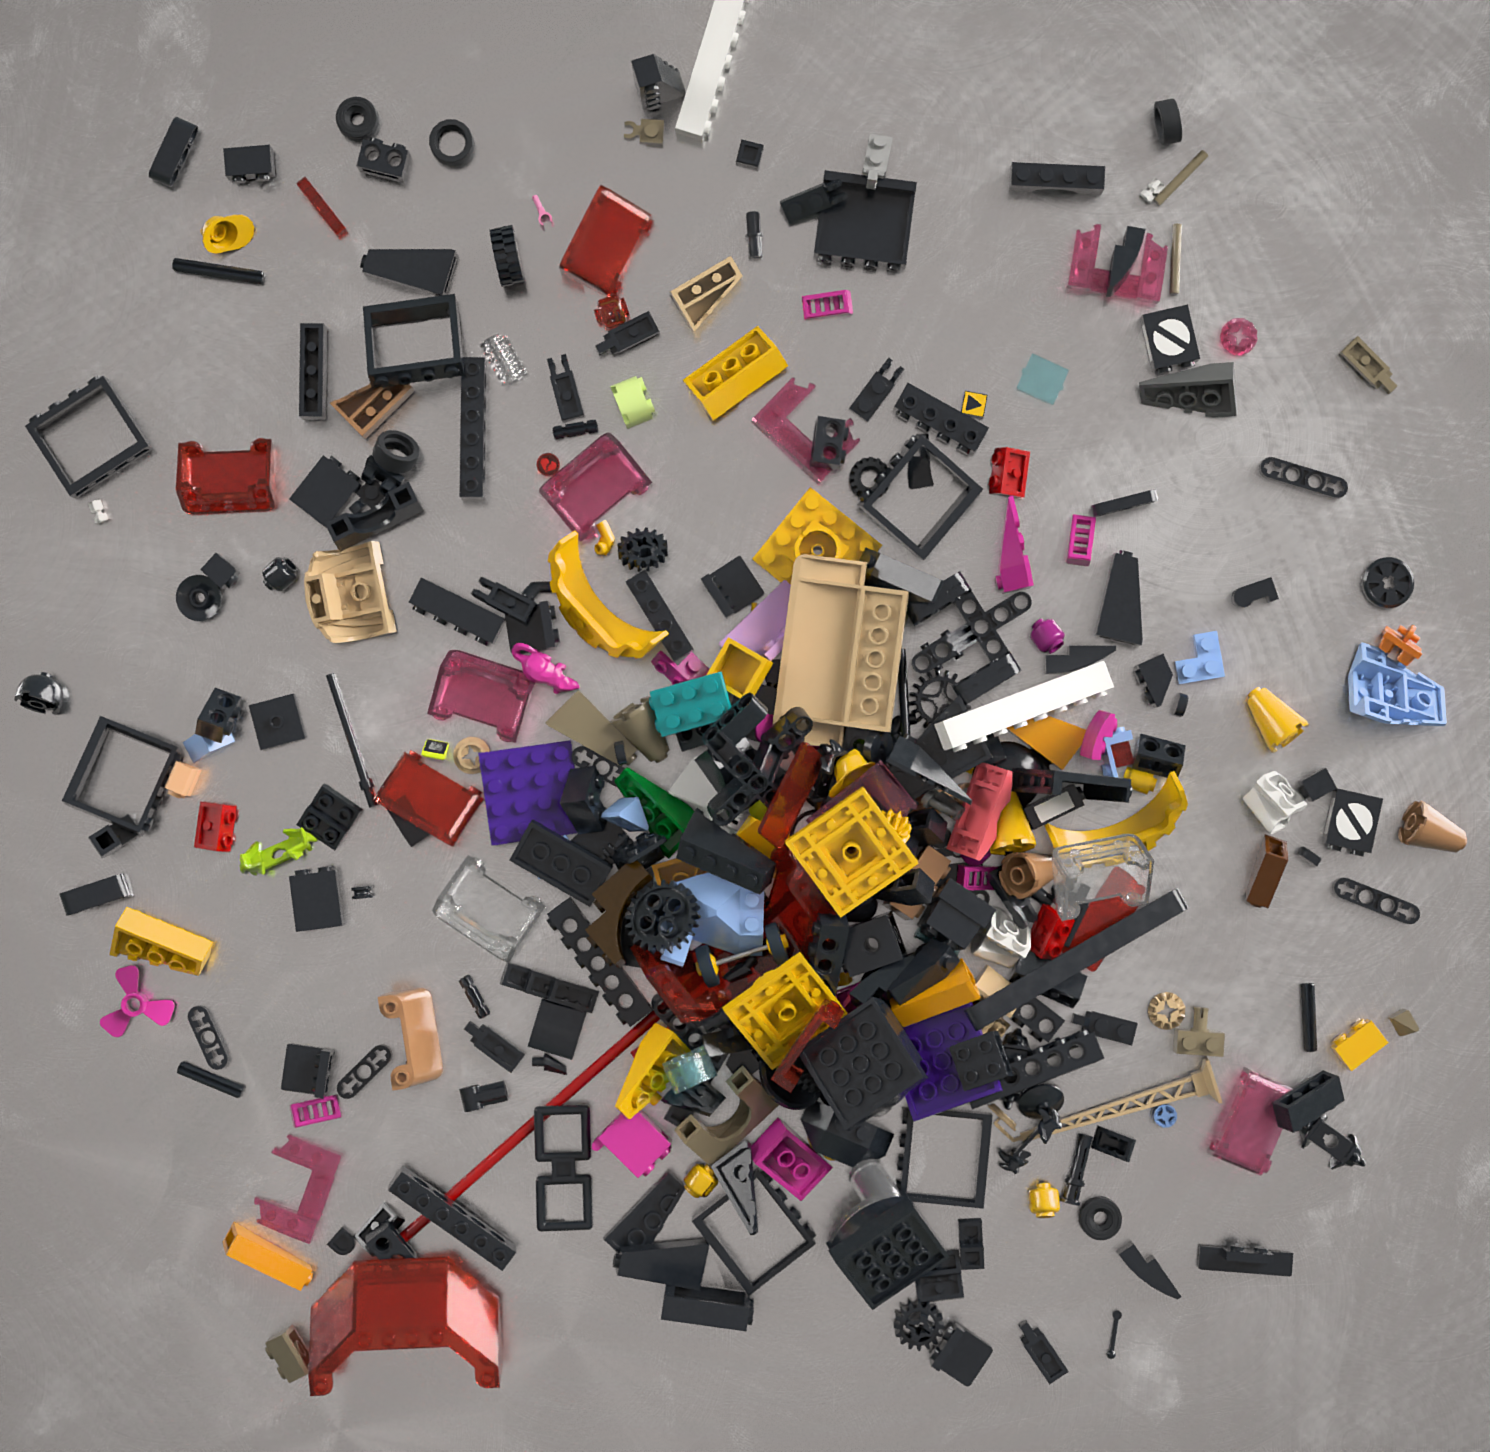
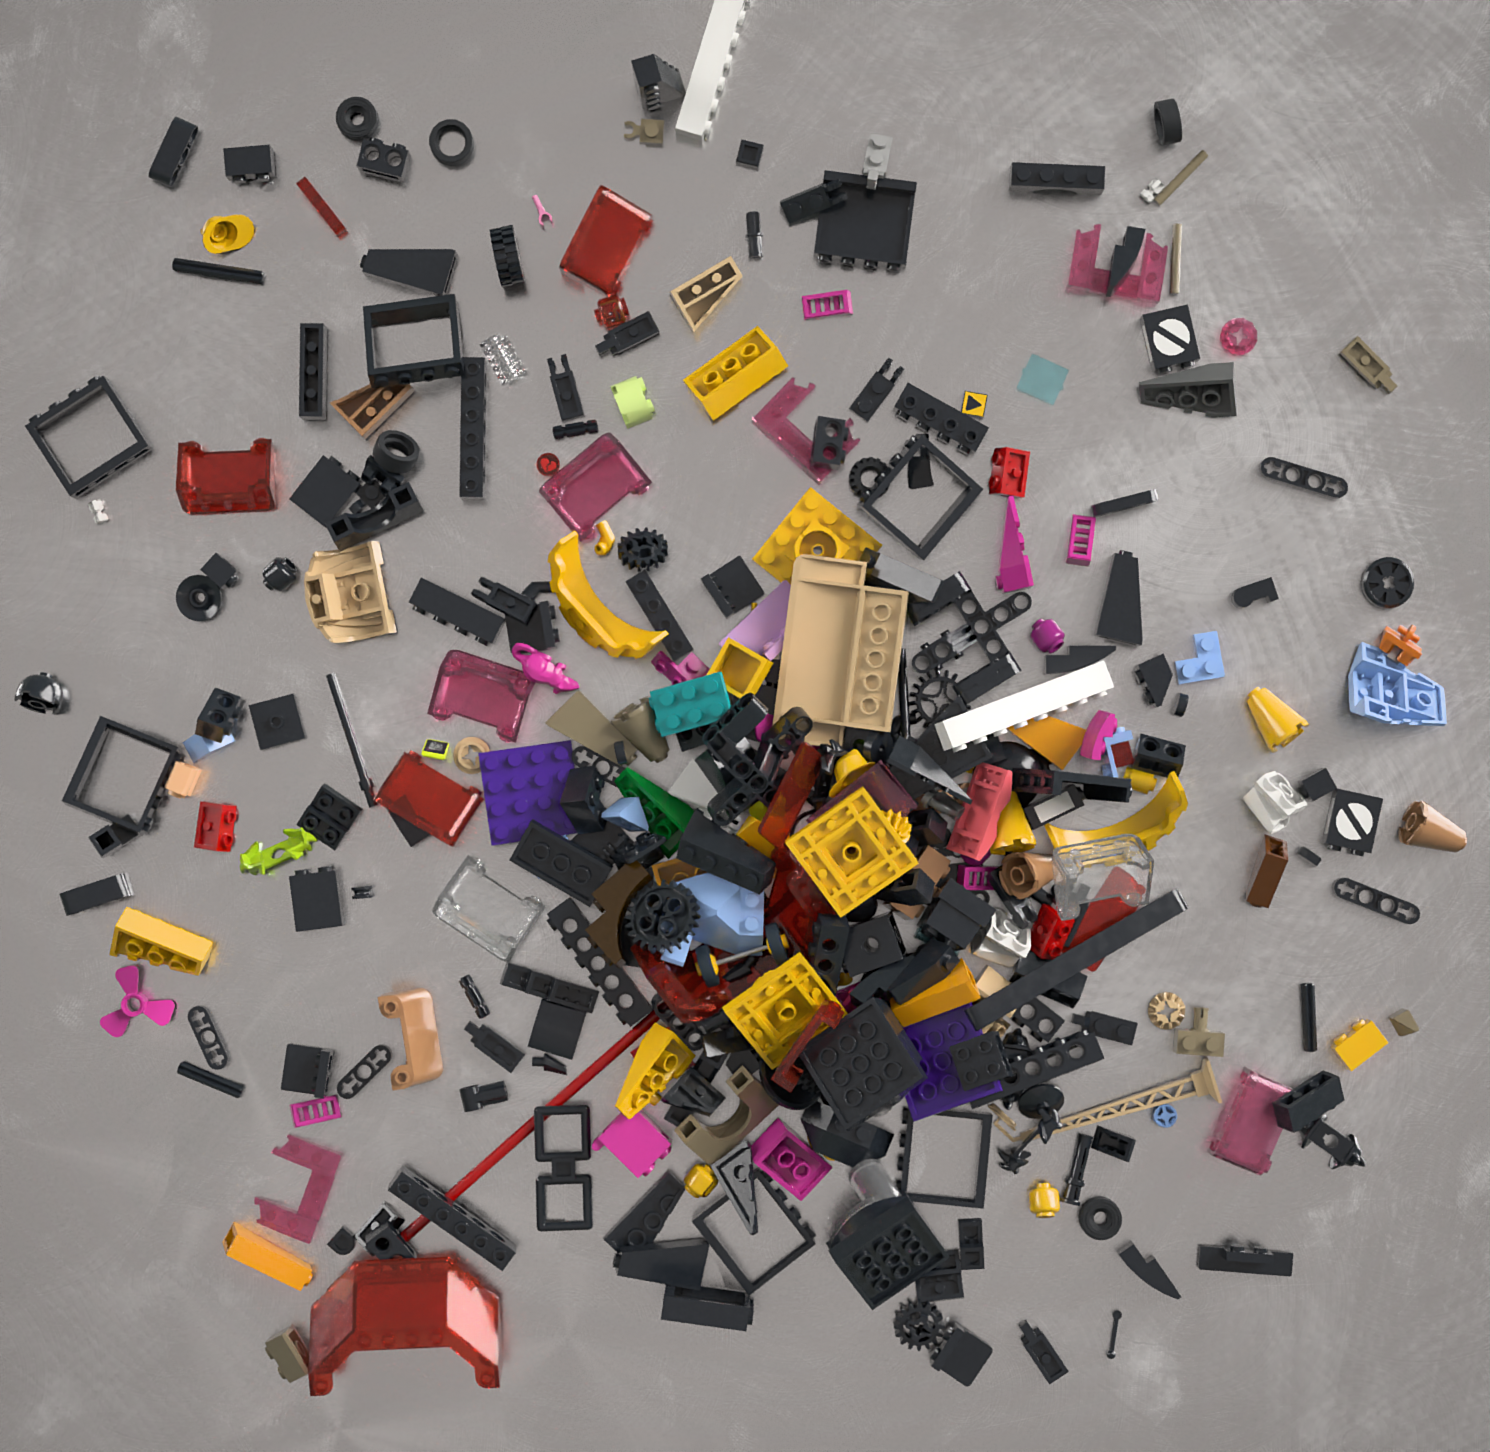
clear light blue brick [662,1045,718,1095] -> none

